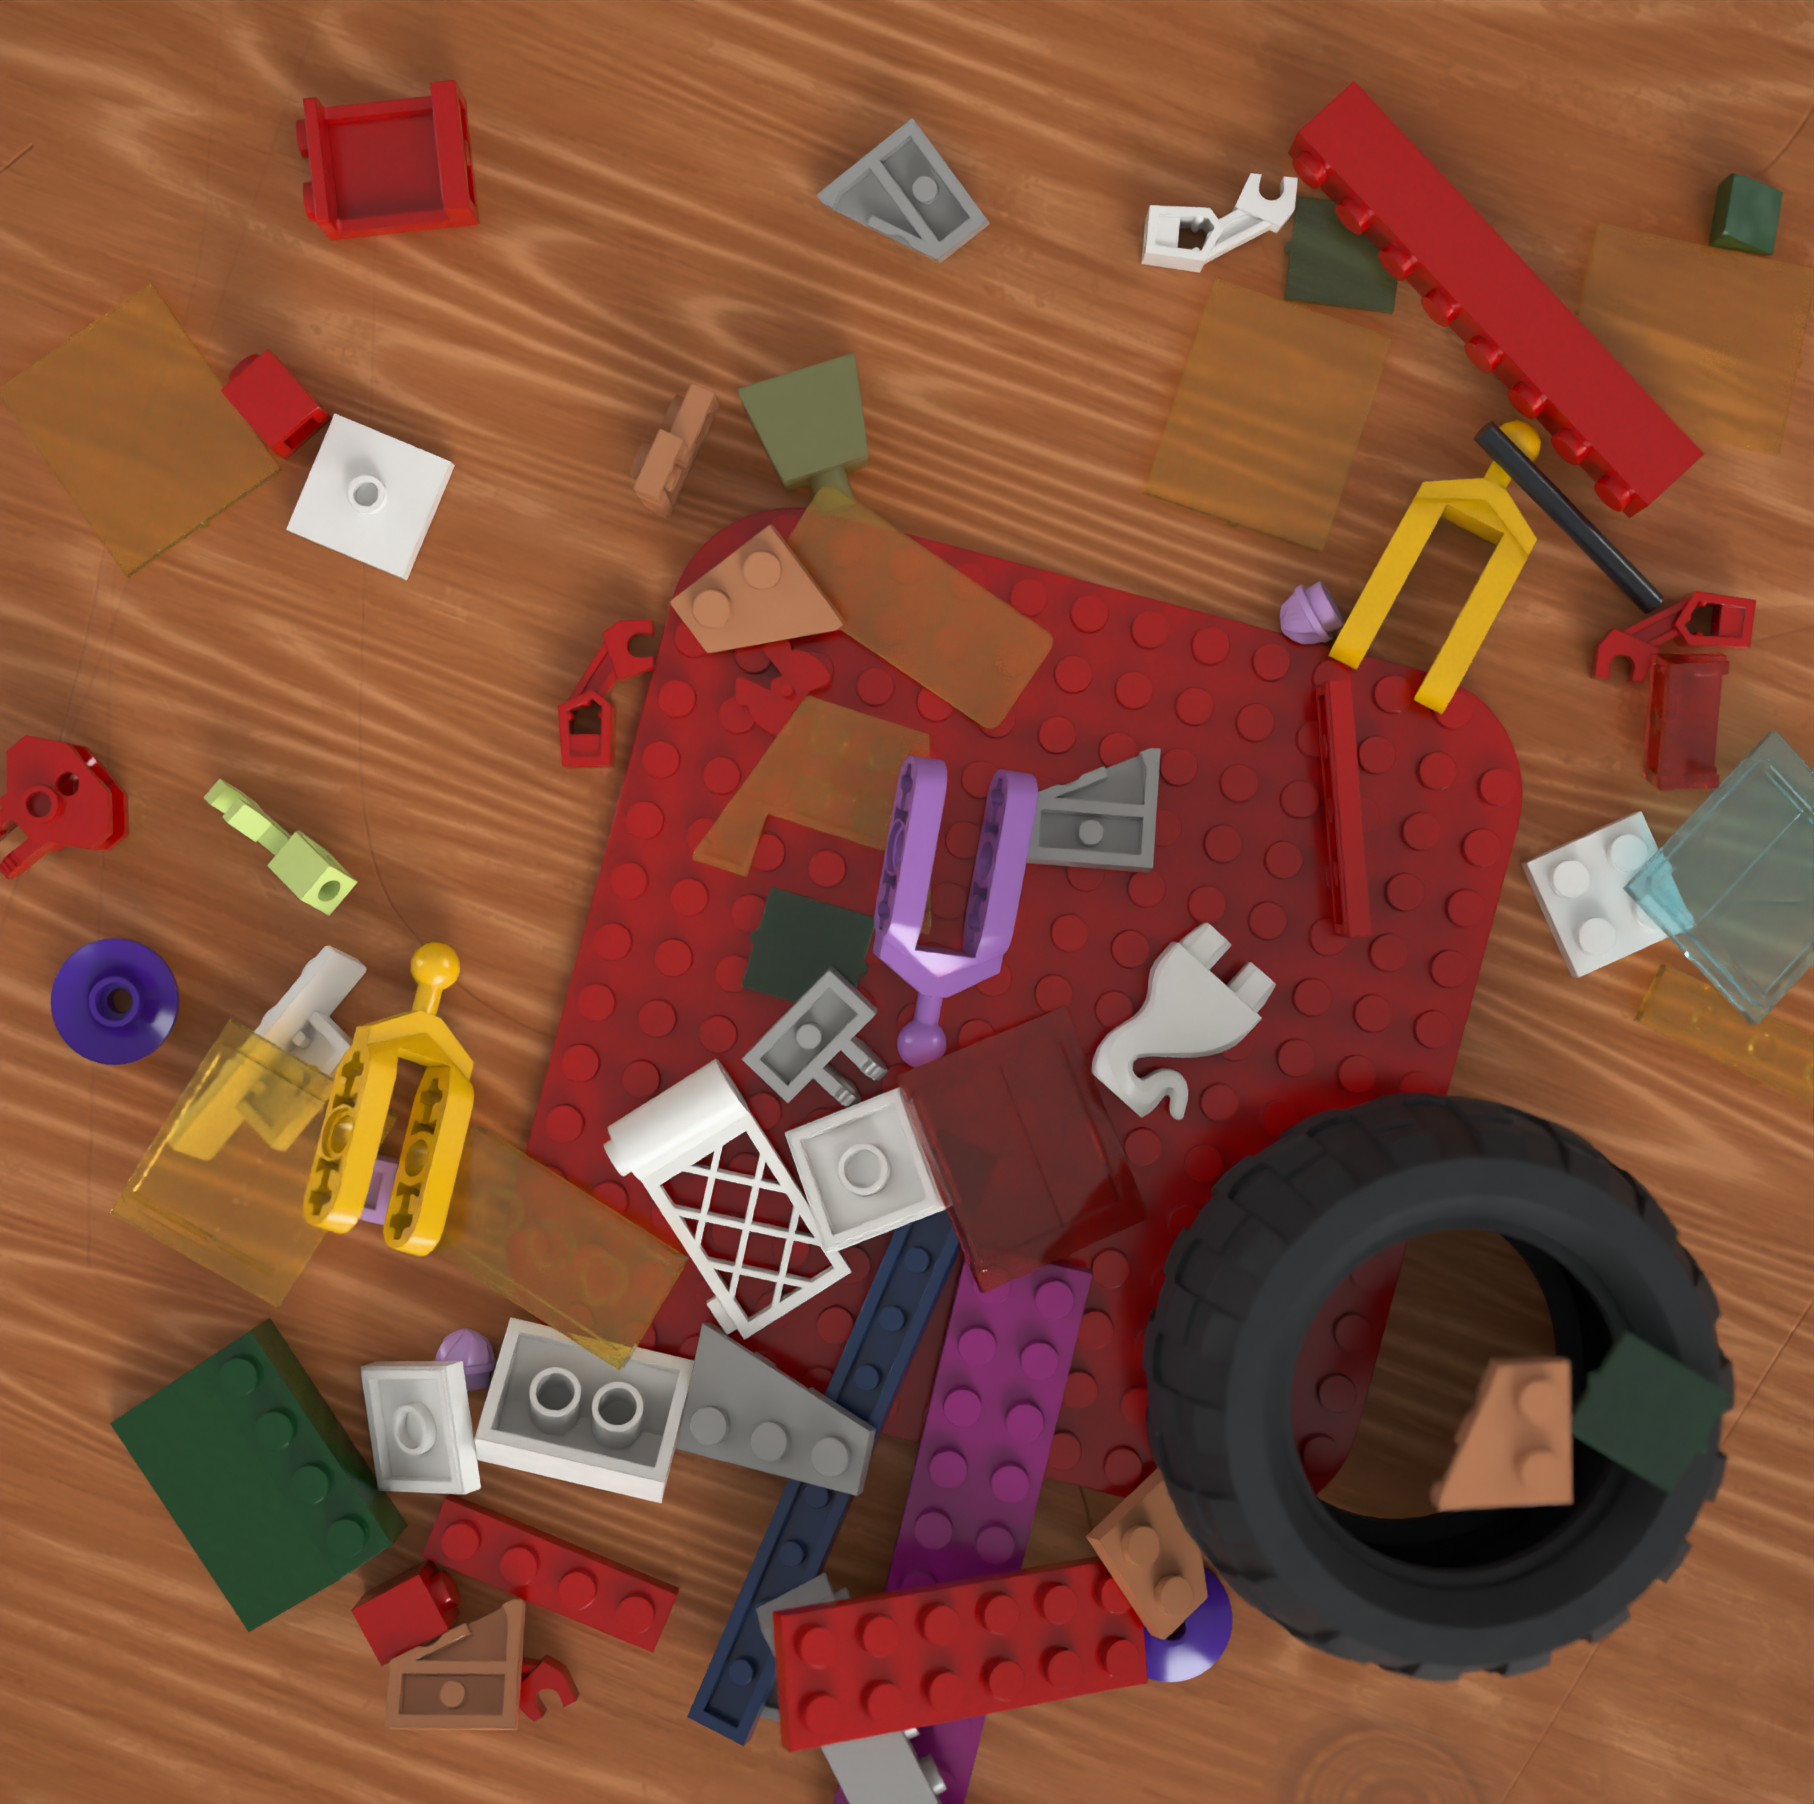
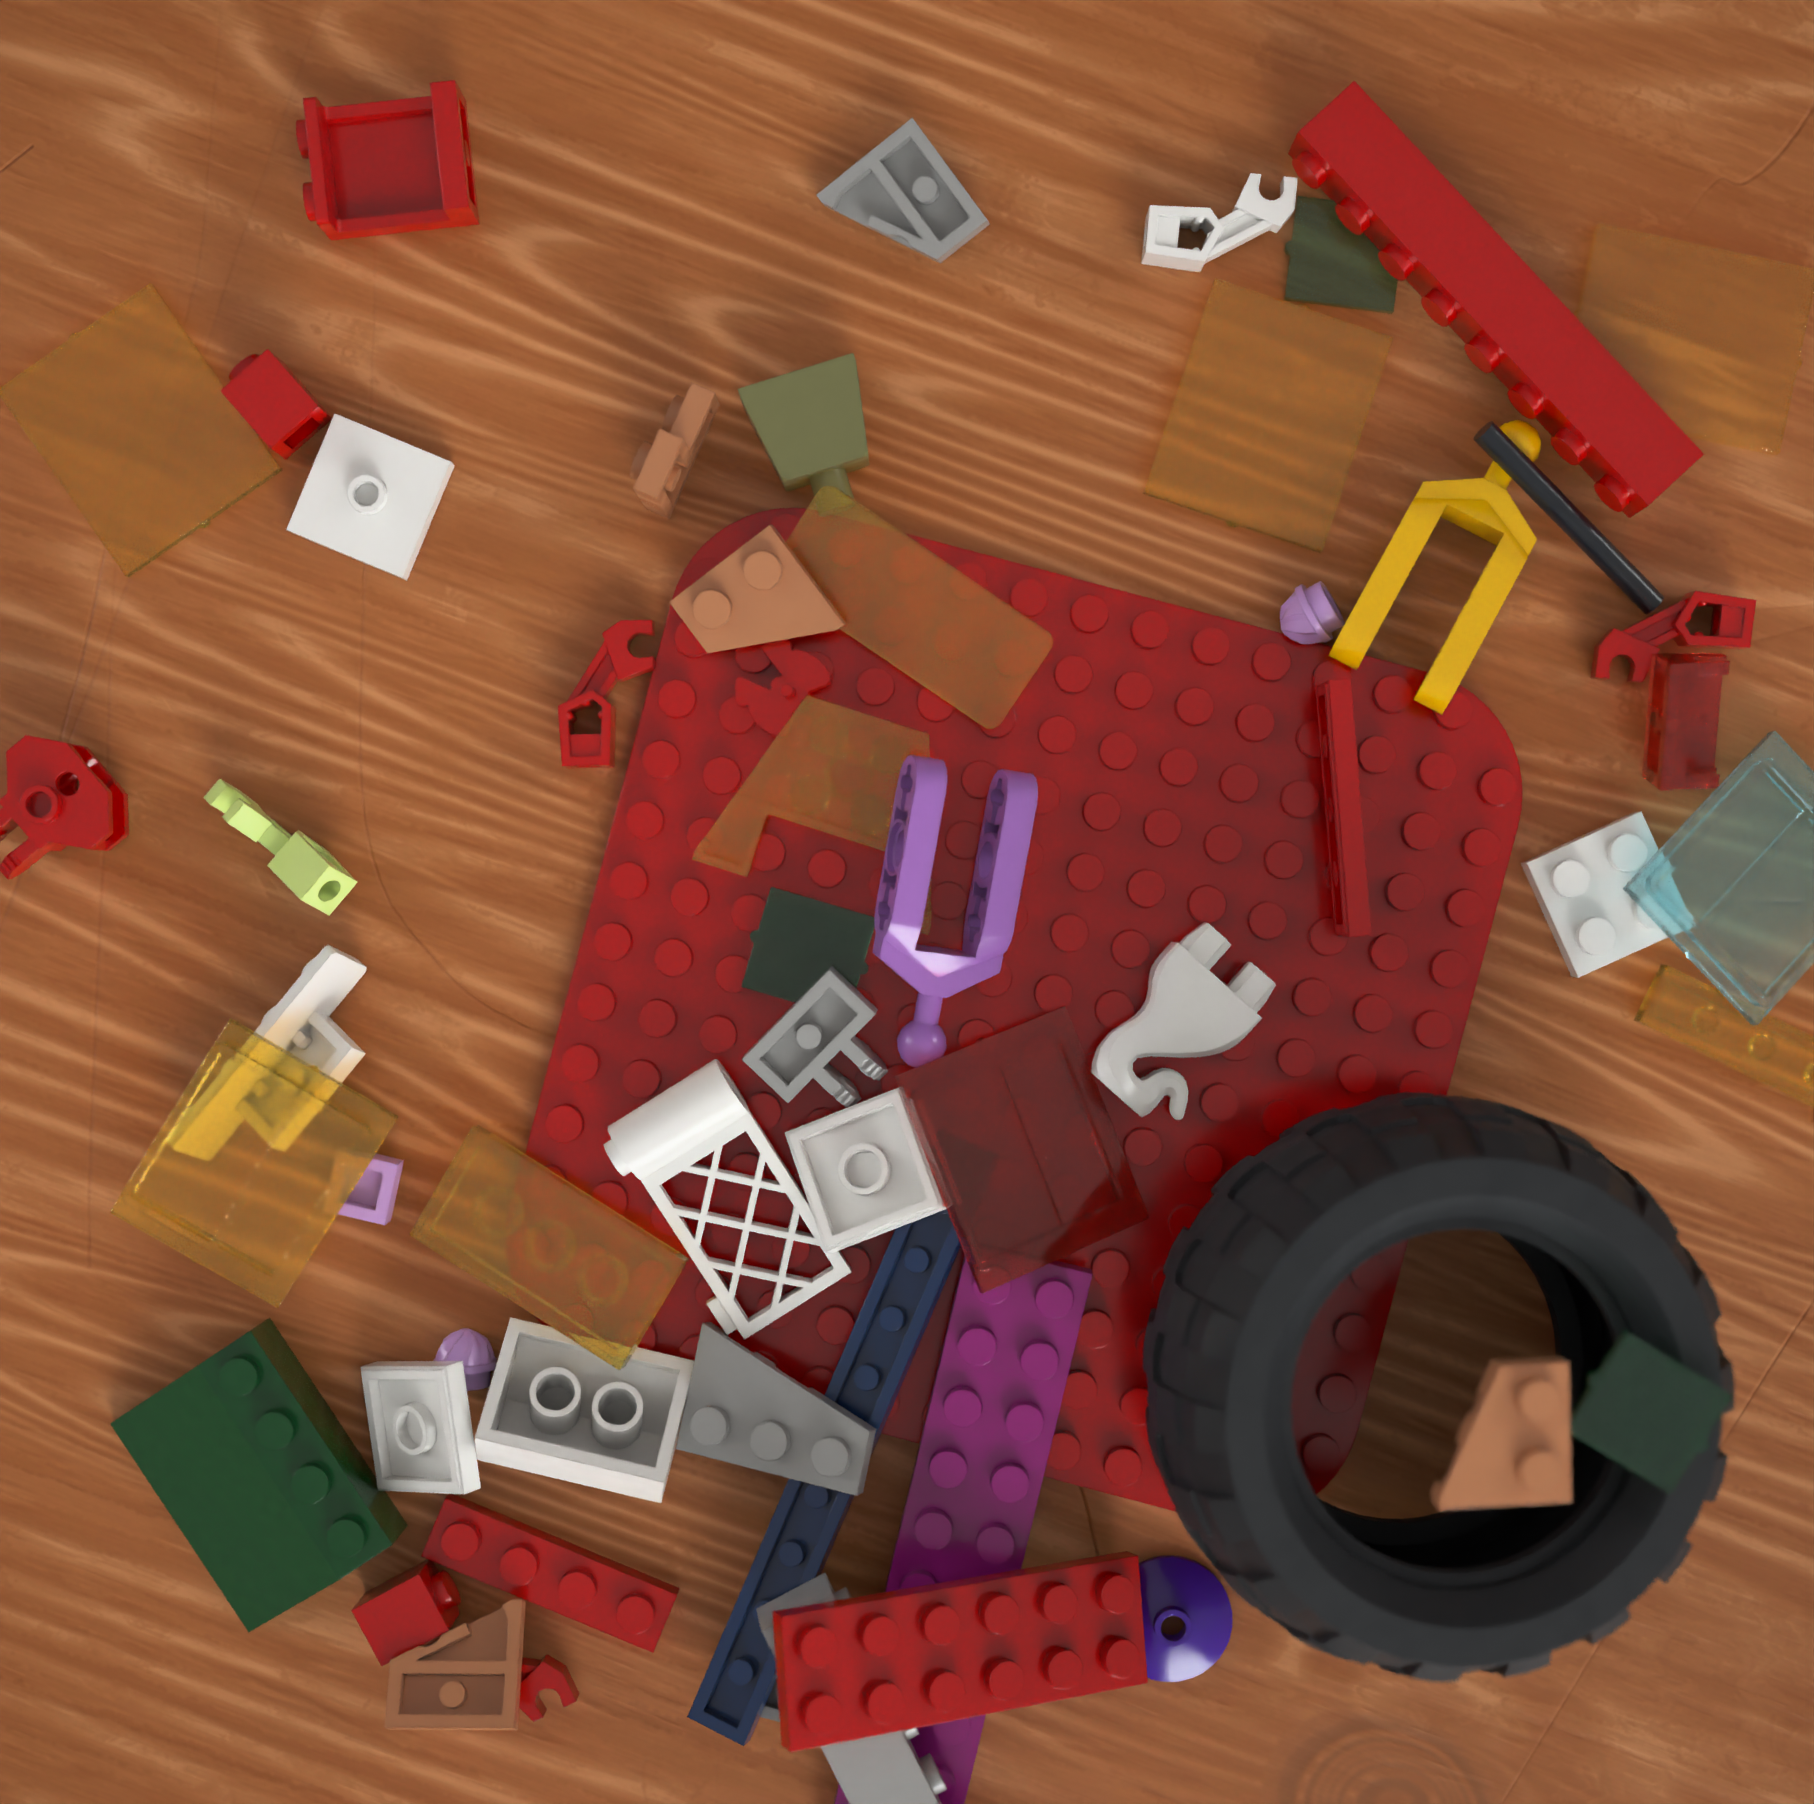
dark purple dish [51,938,180,1065] -> none
yellow piece [303,942,474,1257] -> none
light grey wing [1026,748,1161,873] -> none
nougat wing [1086,1468,1208,1640] -> none
dark green slope [1708,173,1783,256] -> none

